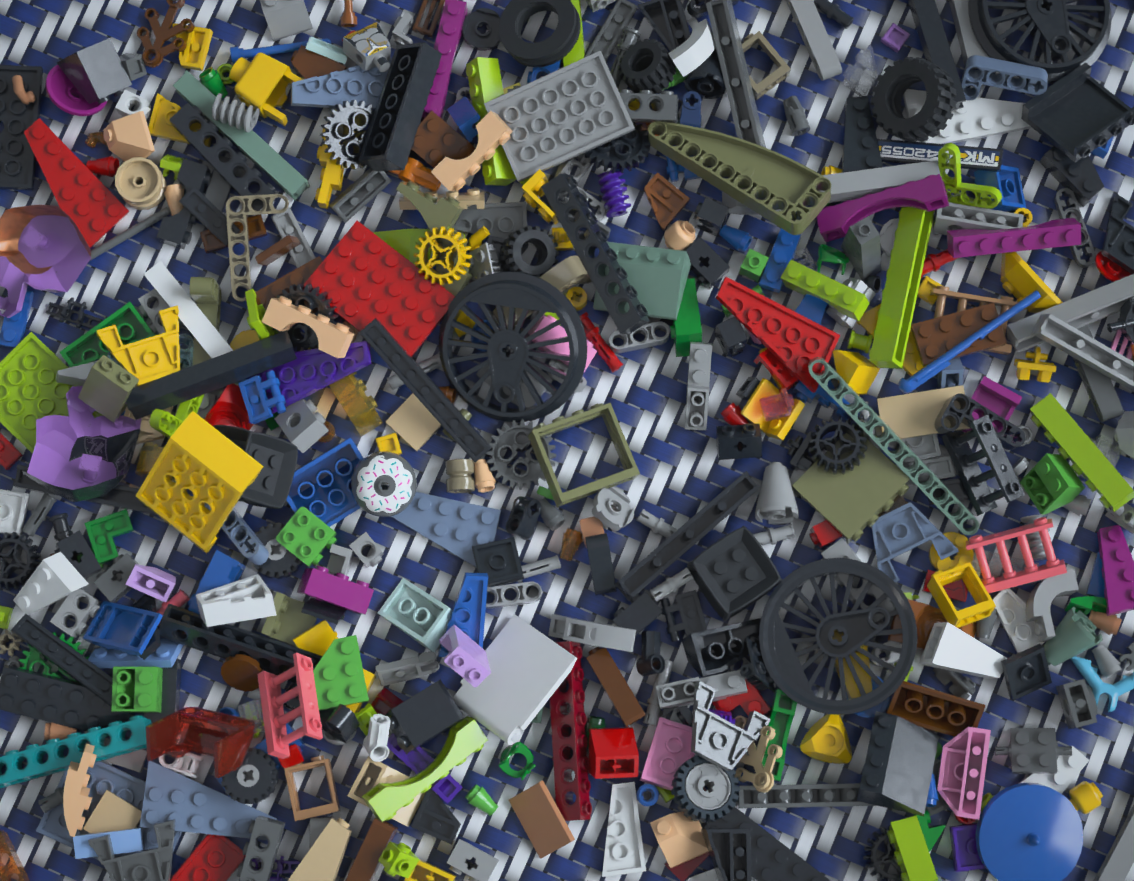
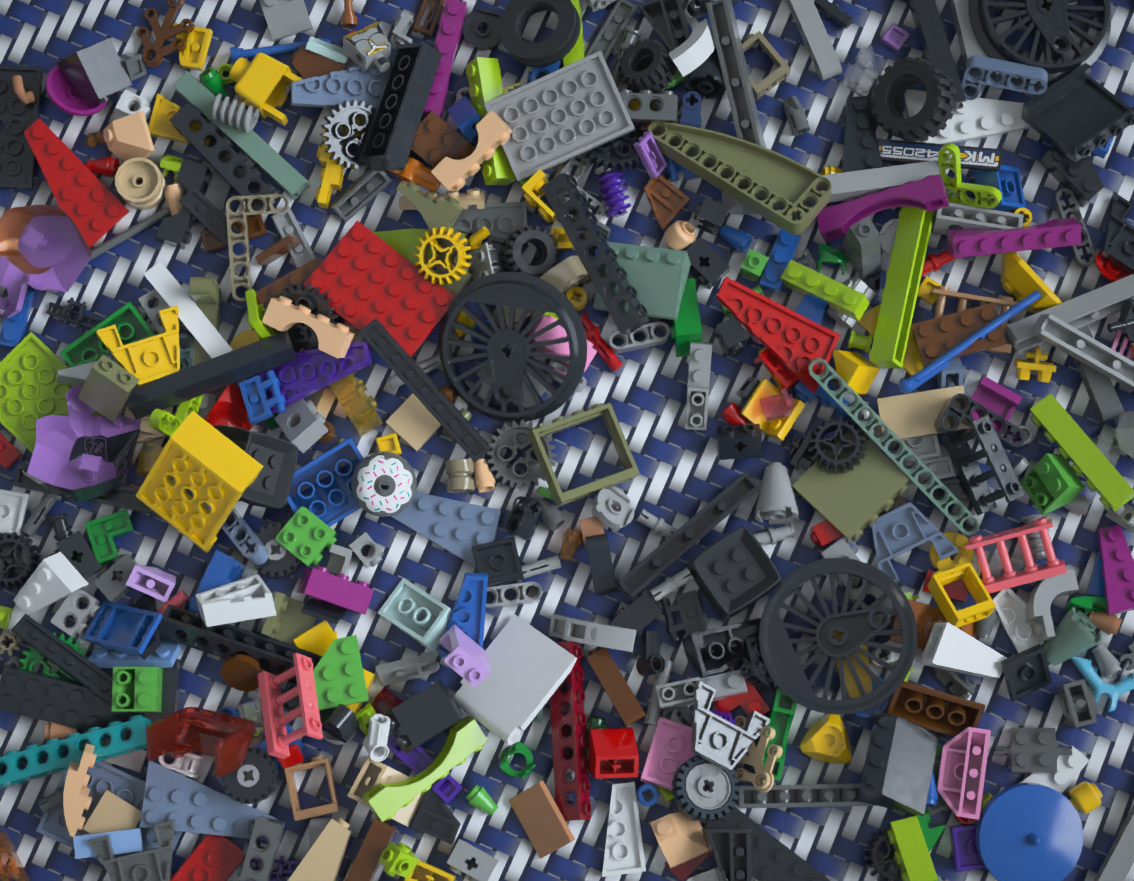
none -> medium lavender tile [634,131,667,179]

